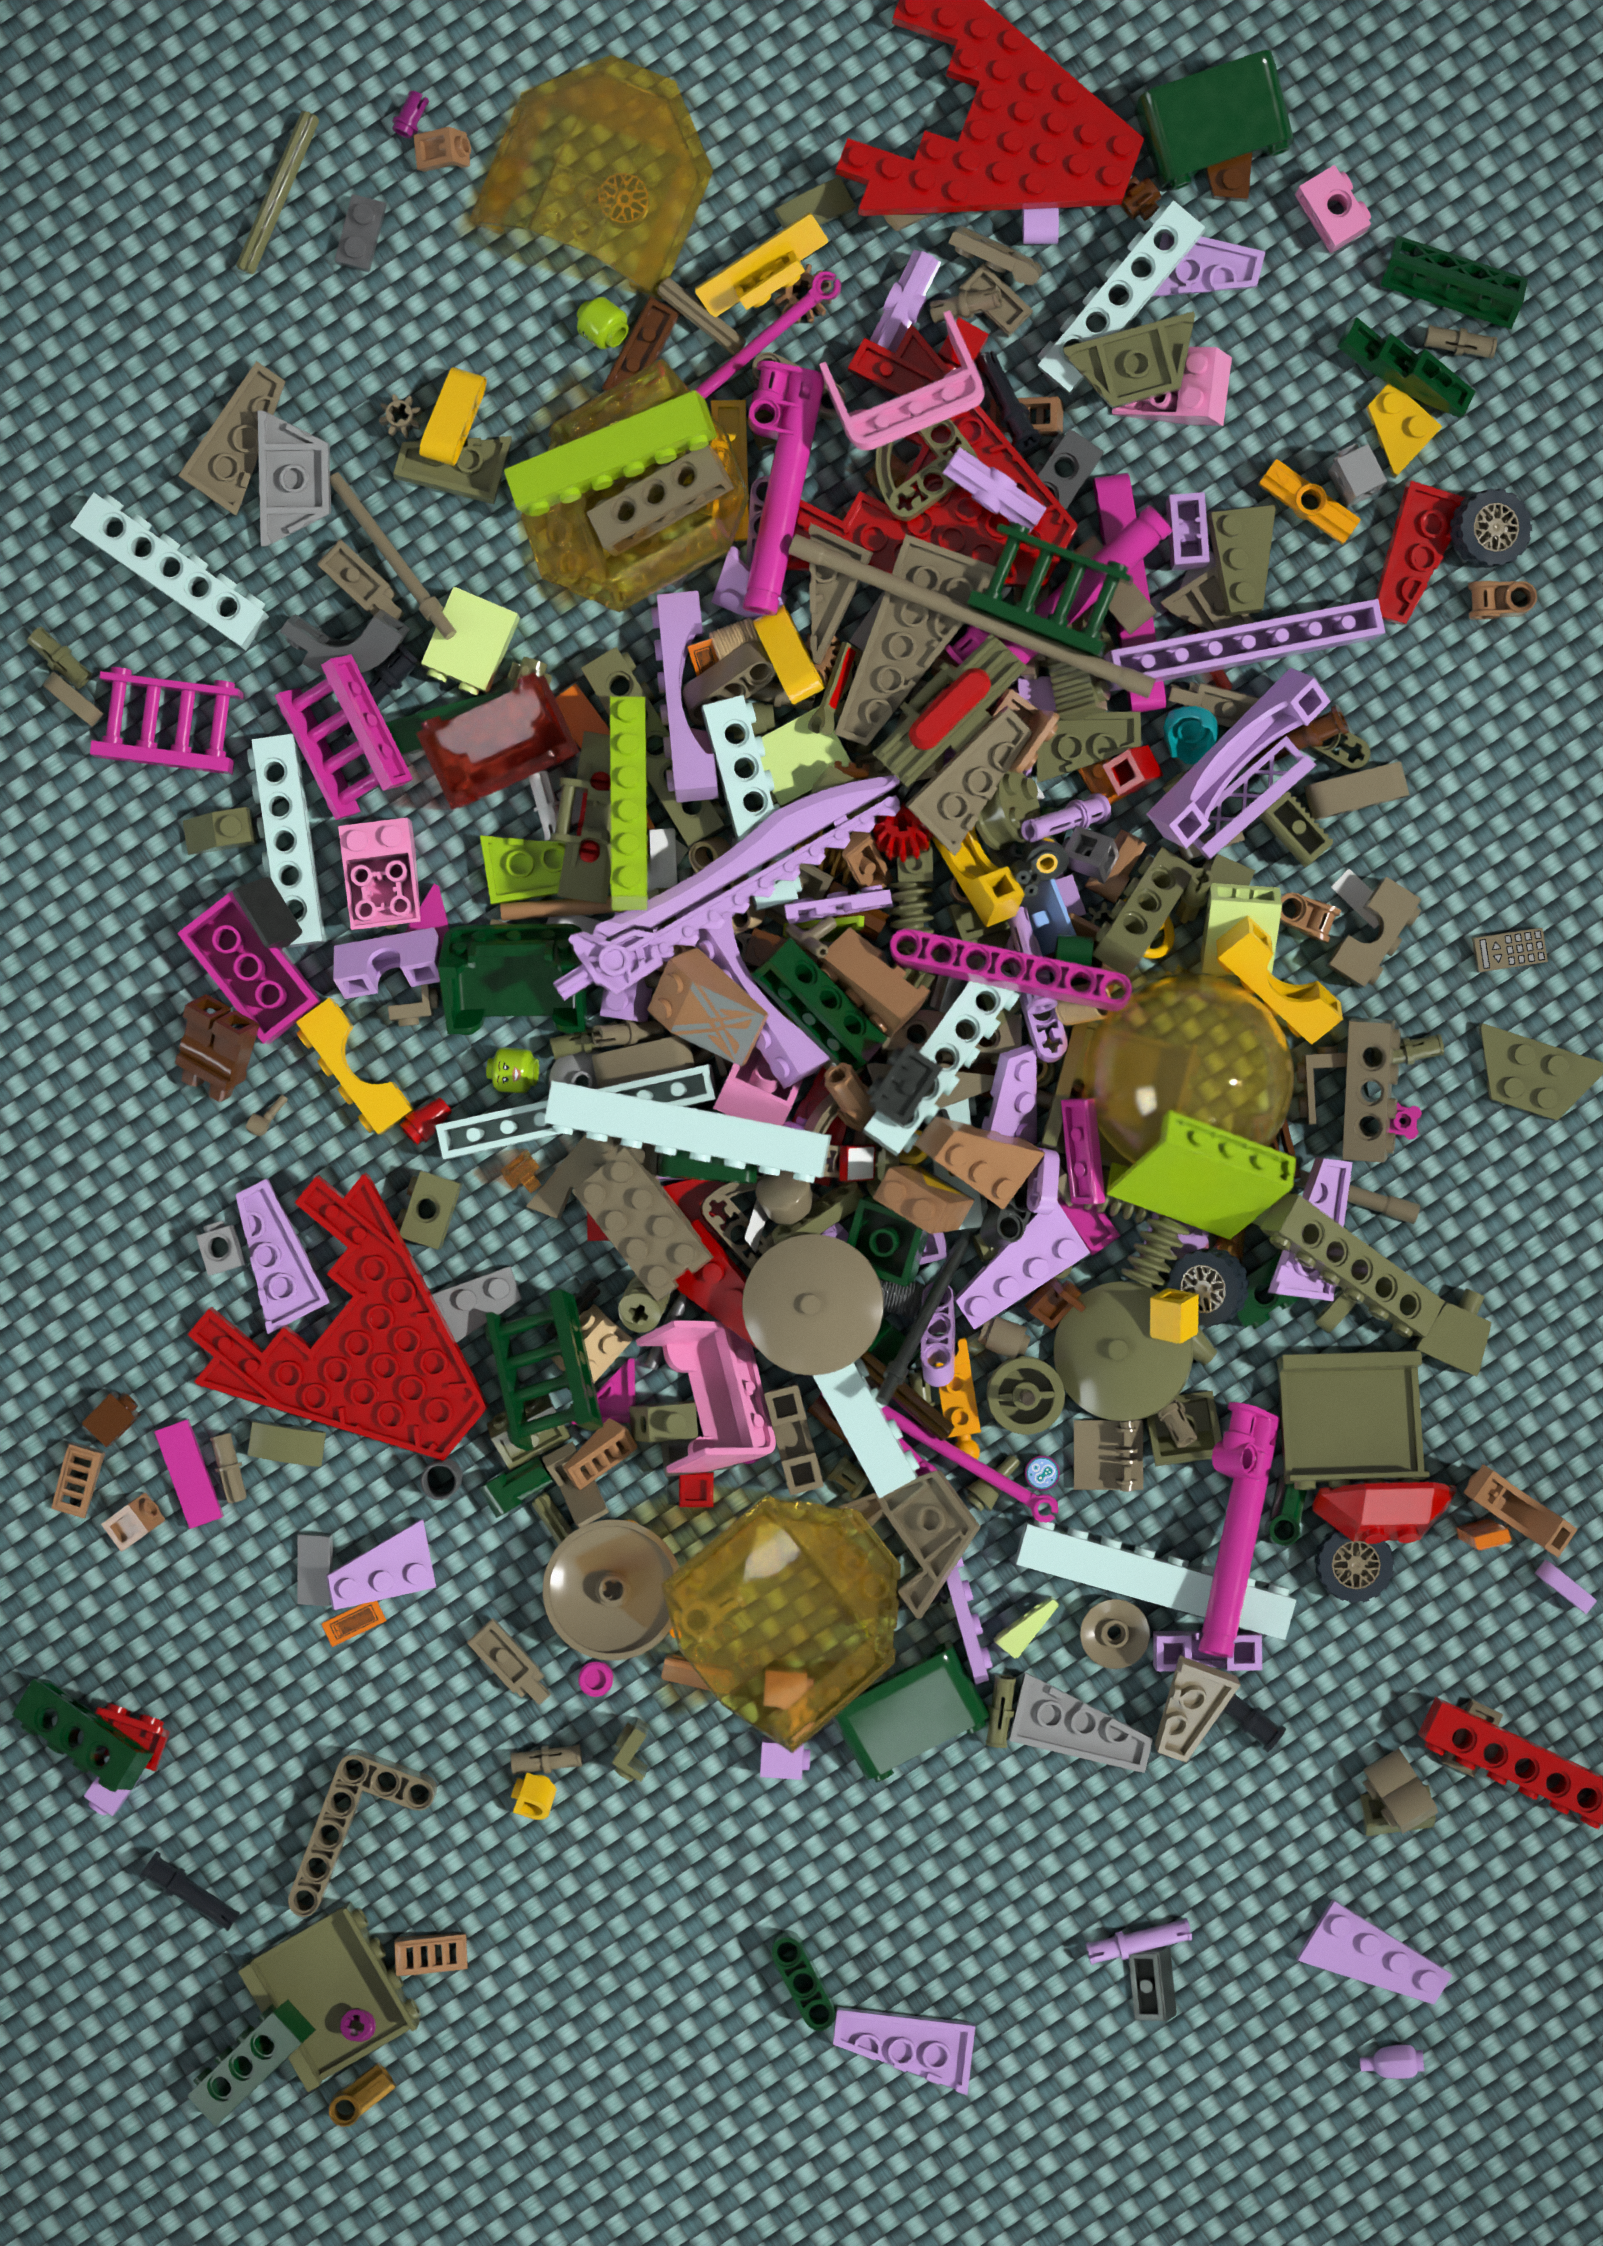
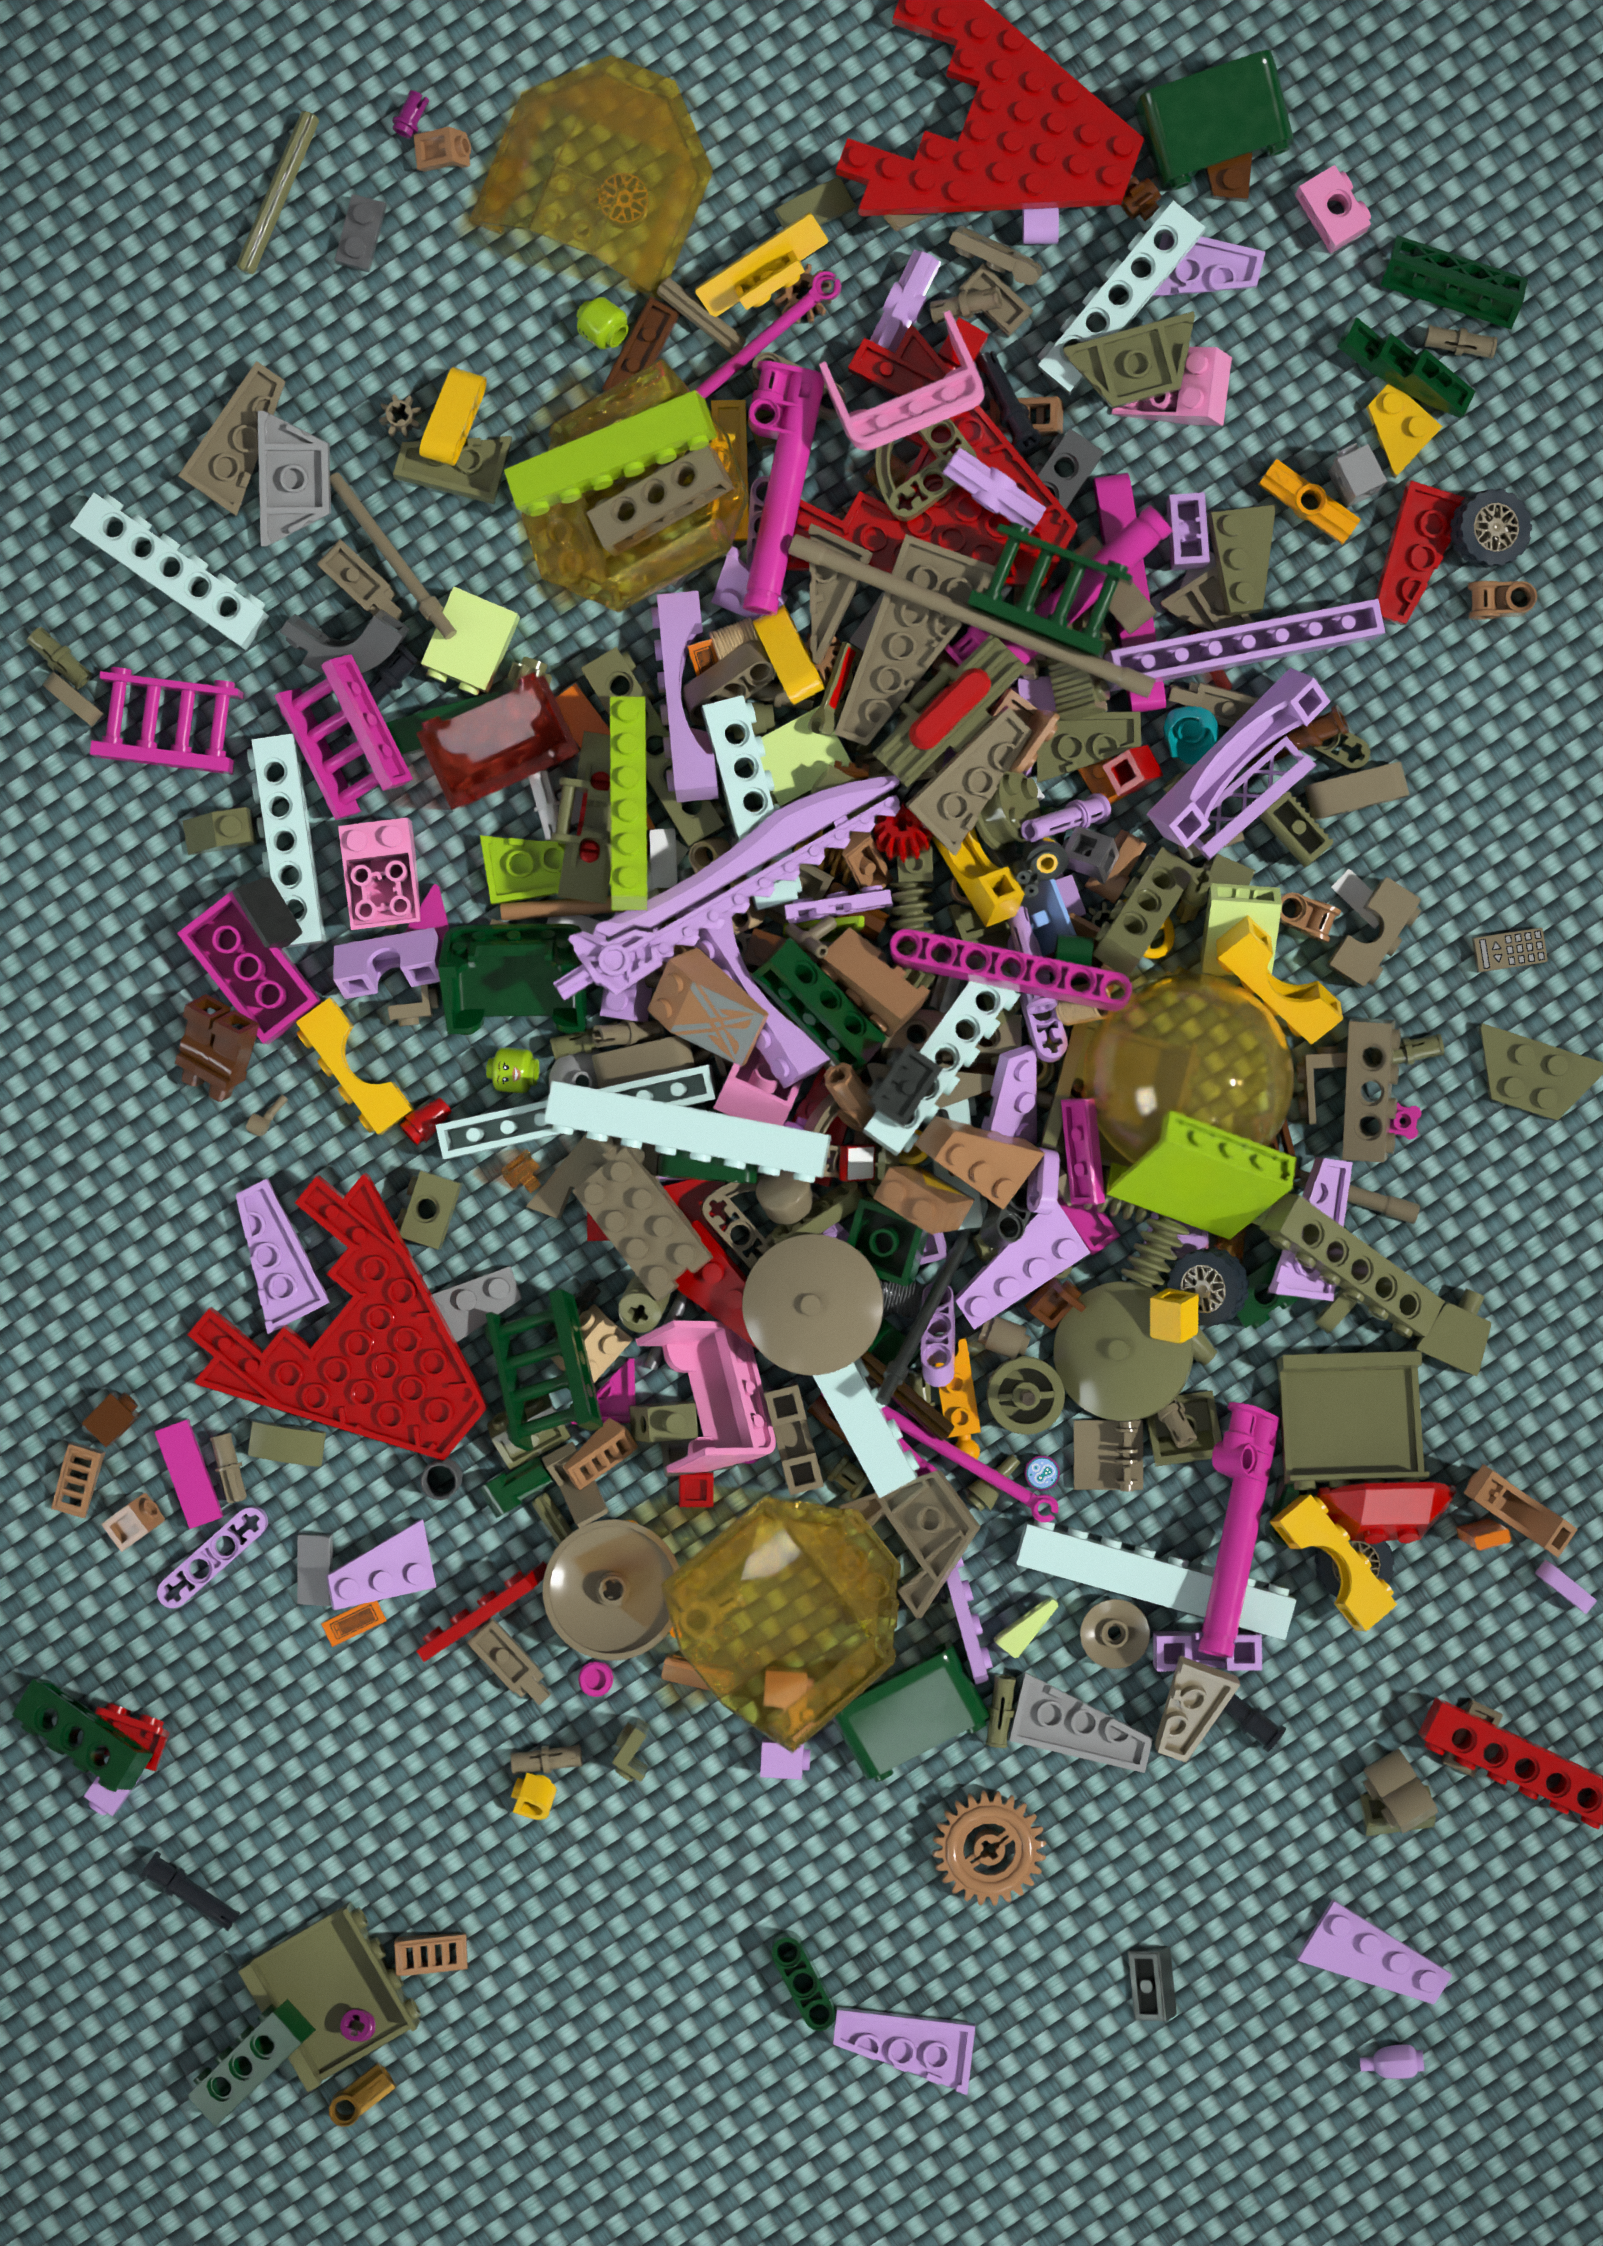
light grey brick [196,1221,247,1276] -> none
dark tan beam [288,1749,437,1917] -> none
white sticker [744,1199,767,1253] -> none
lavender pin [1086,1918,1192,1965] -> none
none -> lavender beam [157,1506,268,1608]
none -> red wing [416,1561,547,1662]
none -> medium nougat gear [932,1790,1046,1906]
none -> yellow arch [1269,1495,1398,1631]

